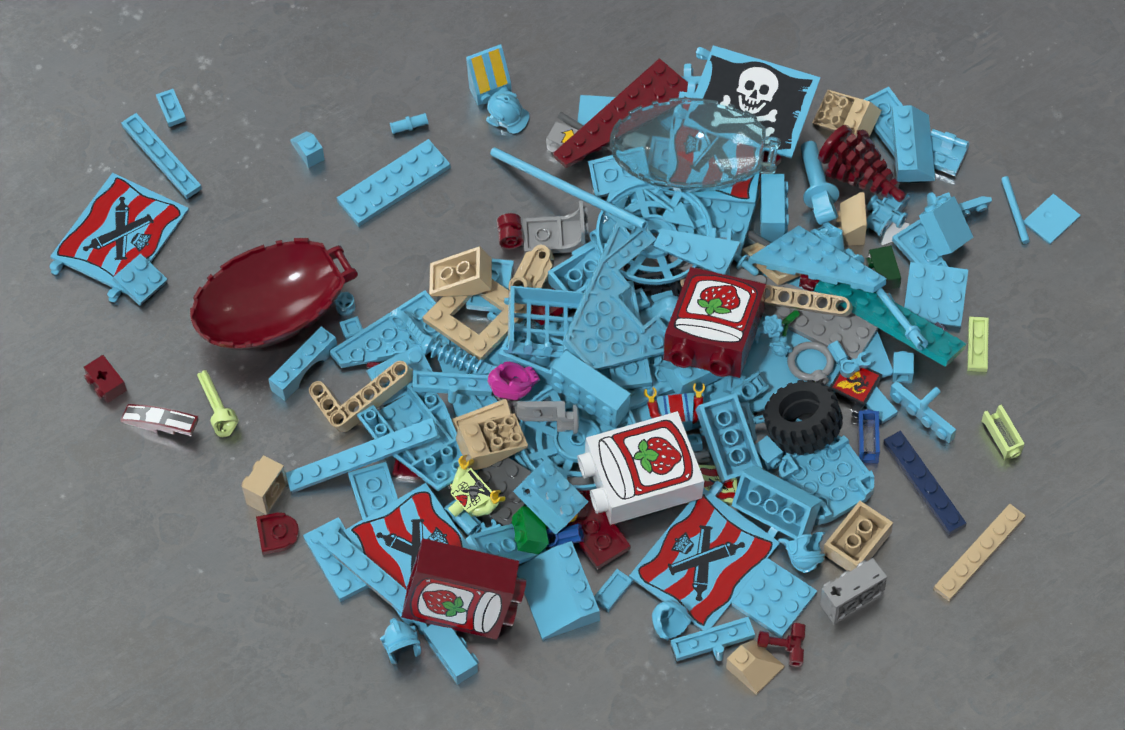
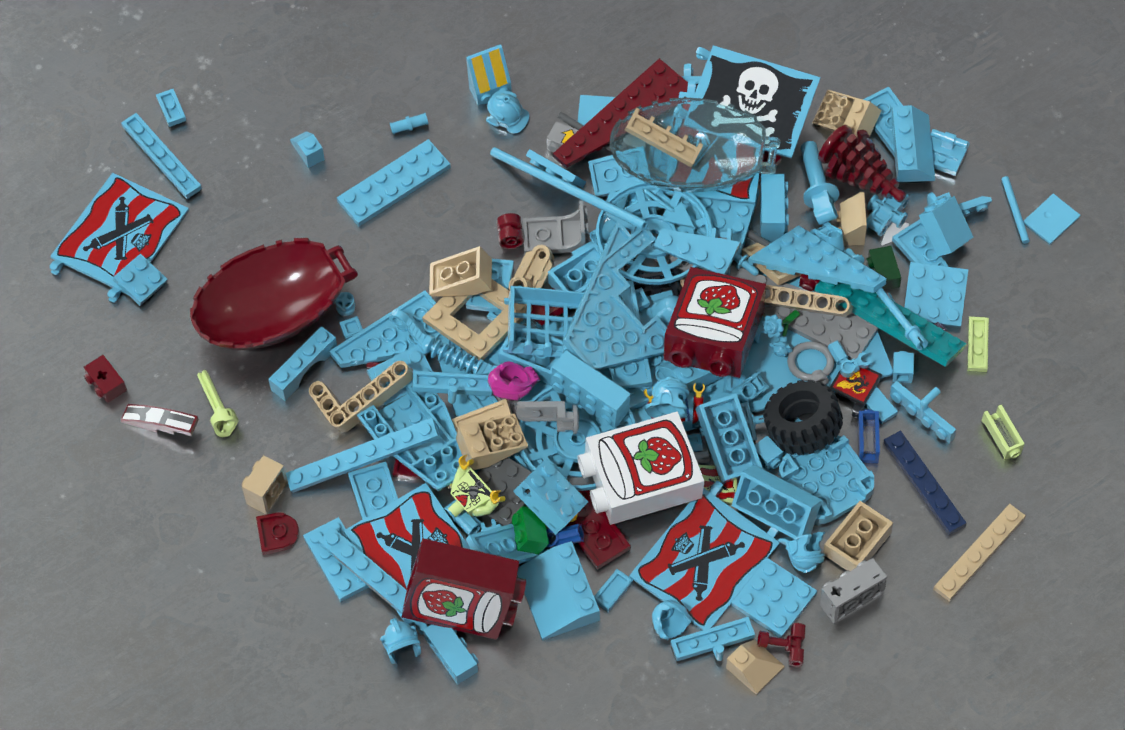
none -> medium azure plate [526,149,586,188]
none -> tan hinge [624,108,703,167]
none -> medium azure helmet [645,377,690,419]

